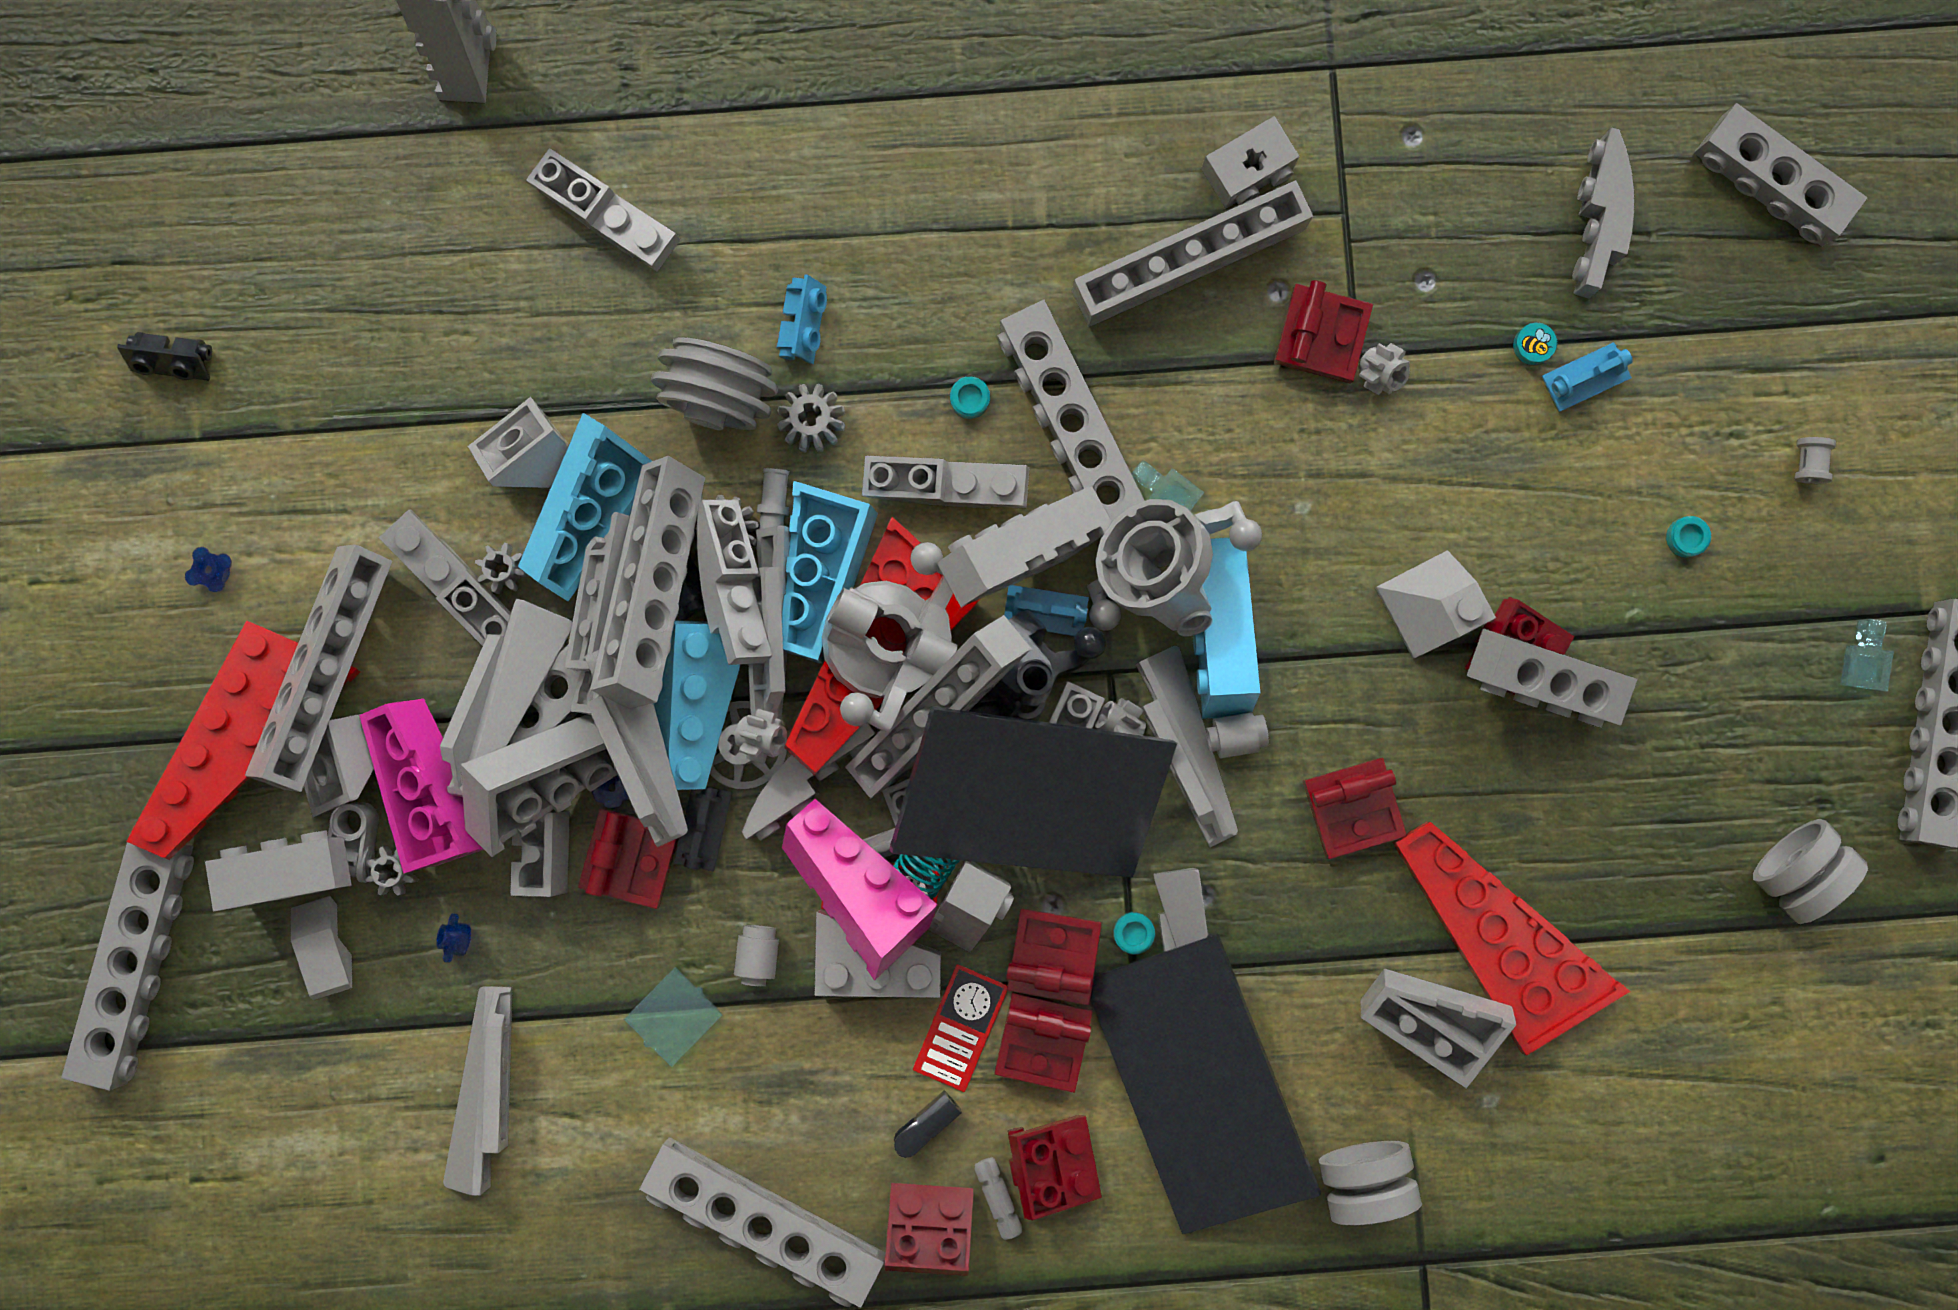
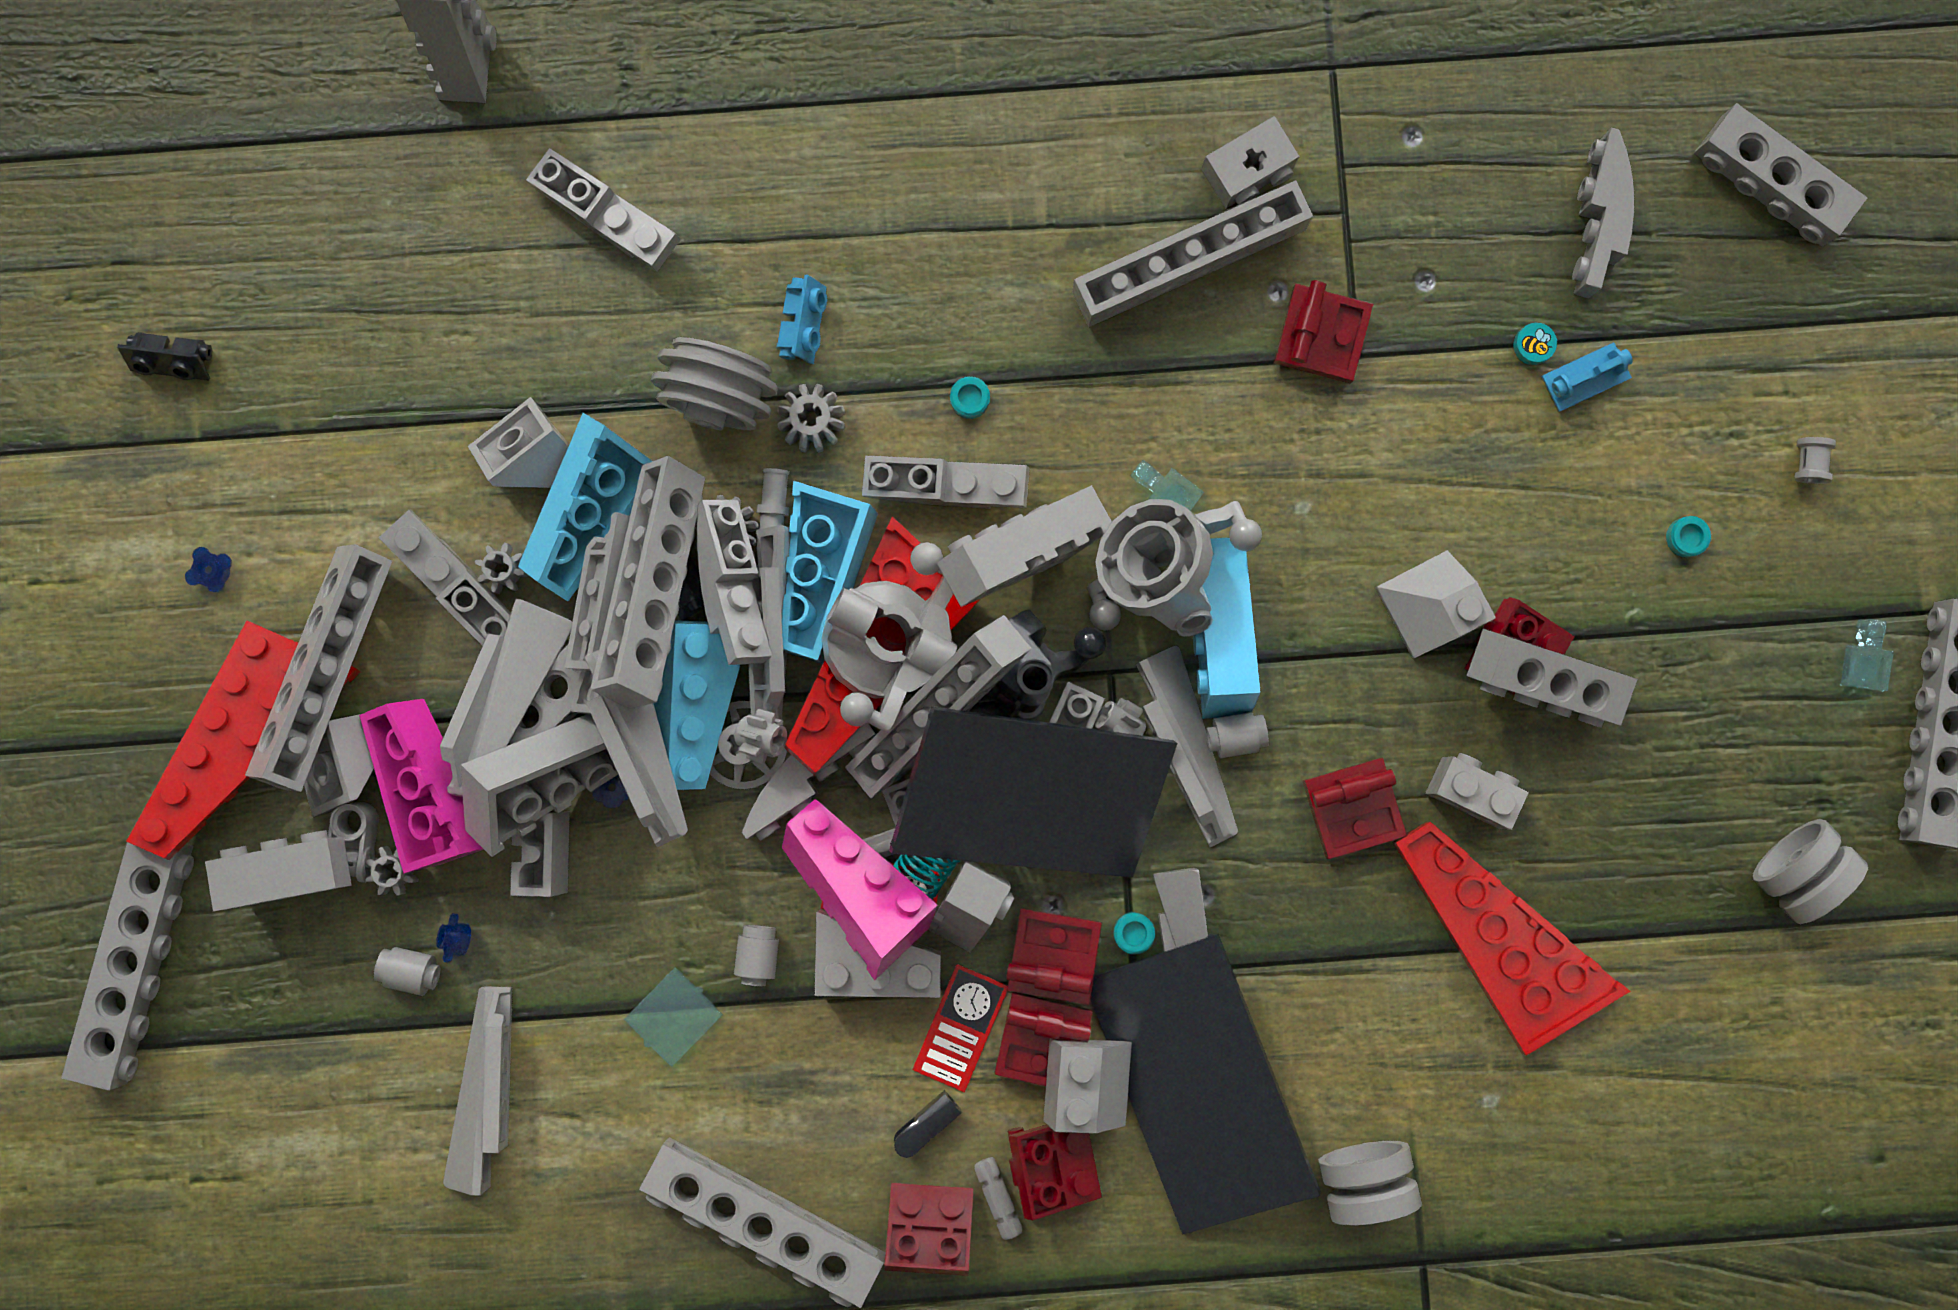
light grey slope [291,896,352,1000] -> none
dark red plate [578,808,678,909] -> none
black hinge [674,786,733,872] -> none
light grey brick [997,300,1145,521] -> none
dark azure hinge [1004,585,1089,636] -> none
light grey gear [1359,343,1410,395] -> none
light grey wedge [1360,969,1516,1089] -> none
none -> light grey brick [374,947,441,996]
none -> light grey slope [1043,1038,1132,1133]
none -> light grey brick [1425,753,1529,830]

